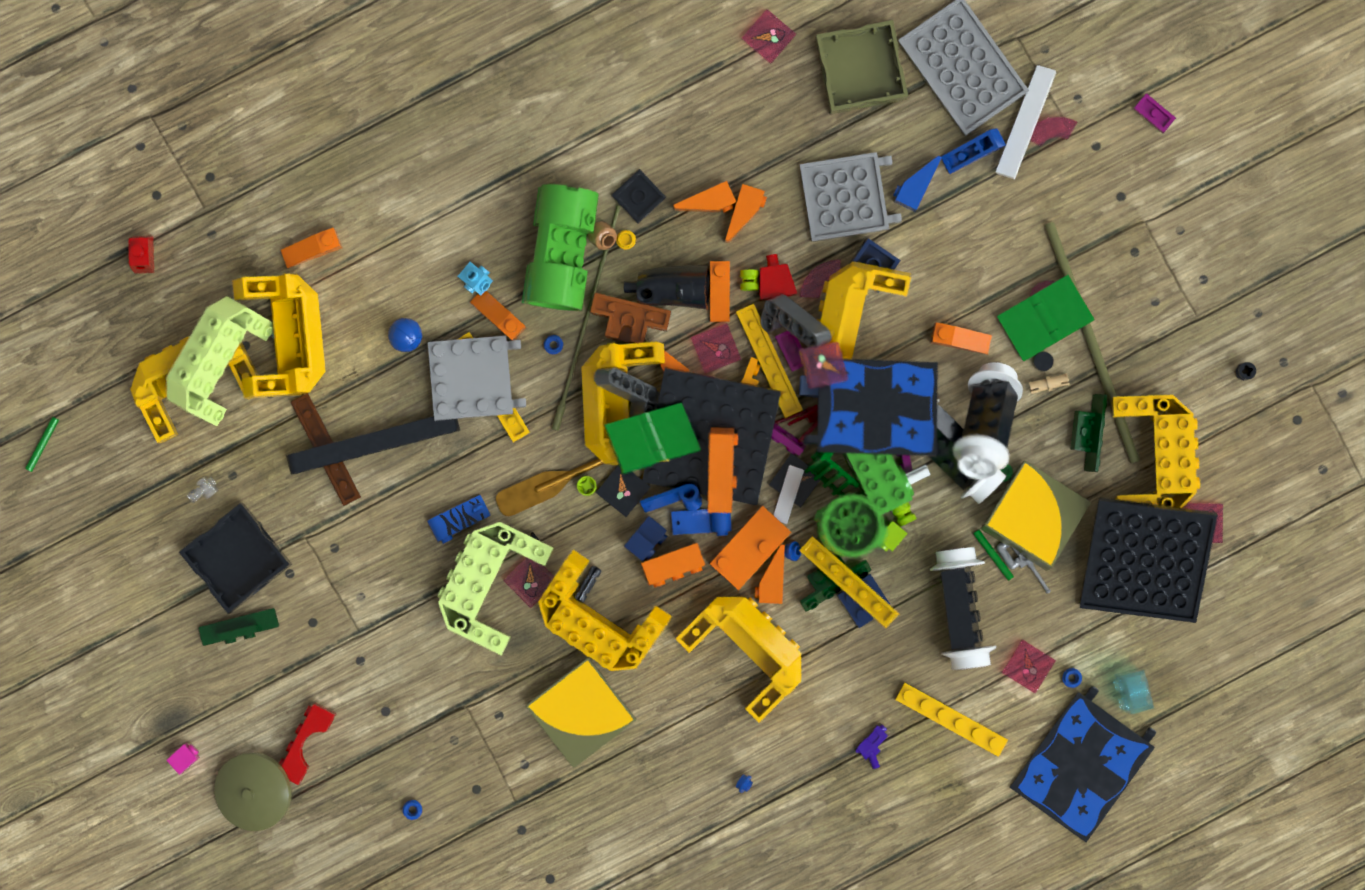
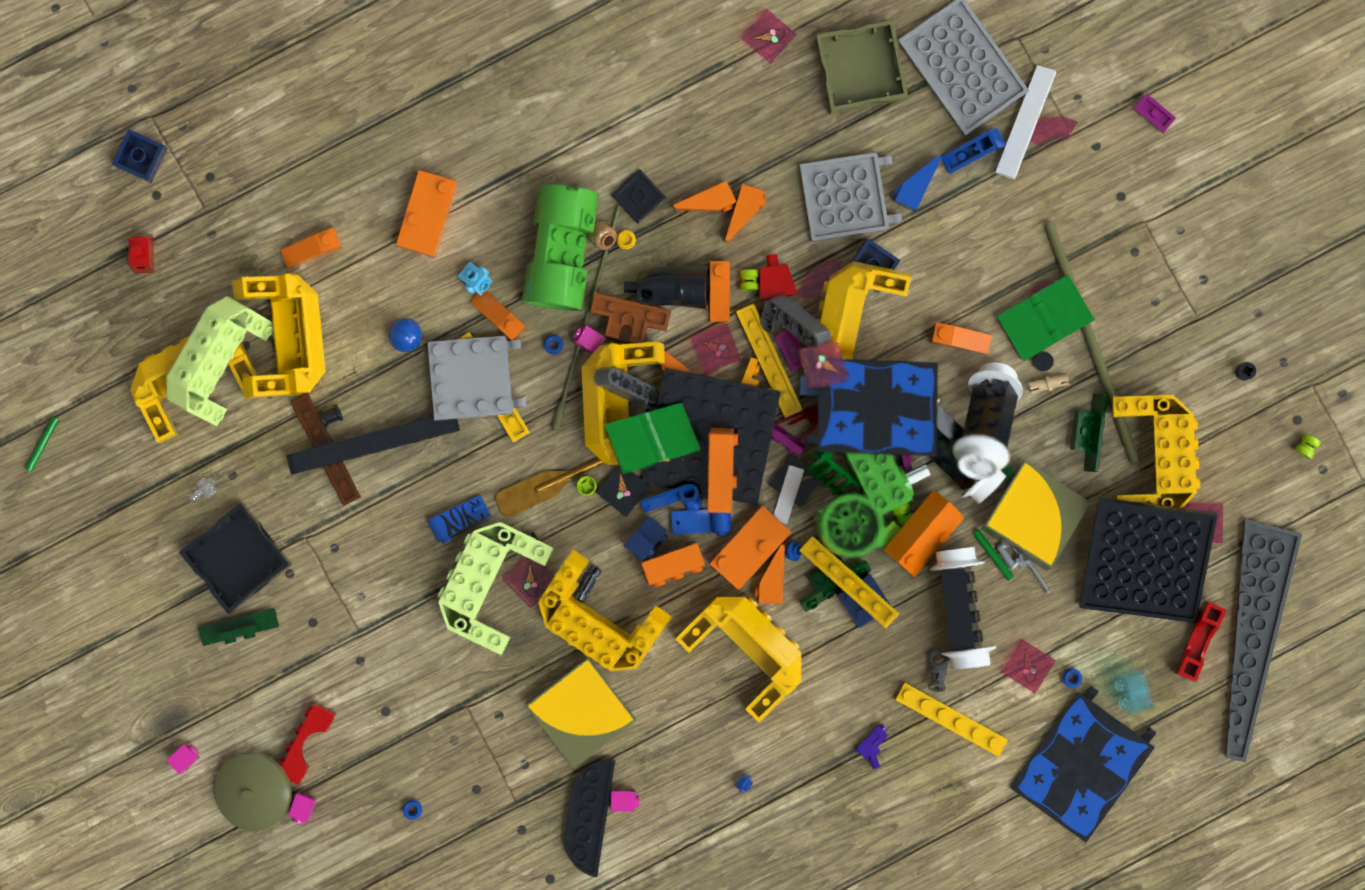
none -> dark blue brick [112,129,168,184]
none -> dark pink brick [288,792,317,824]
none -> black bush [319,404,344,428]
none -> orange brick [396,170,458,258]
none -> black plate [564,759,615,878]
none -> dark pink brick [572,326,606,355]
none -> dark pink brick [611,790,639,812]
none -> orange brick [883,490,965,578]
none -> dark grey connector [928,650,948,692]
none -> red arch [1174,601,1227,682]
none -> dark grey wing [1225,519,1302,762]
none -> lime wheel [1294,433,1321,460]

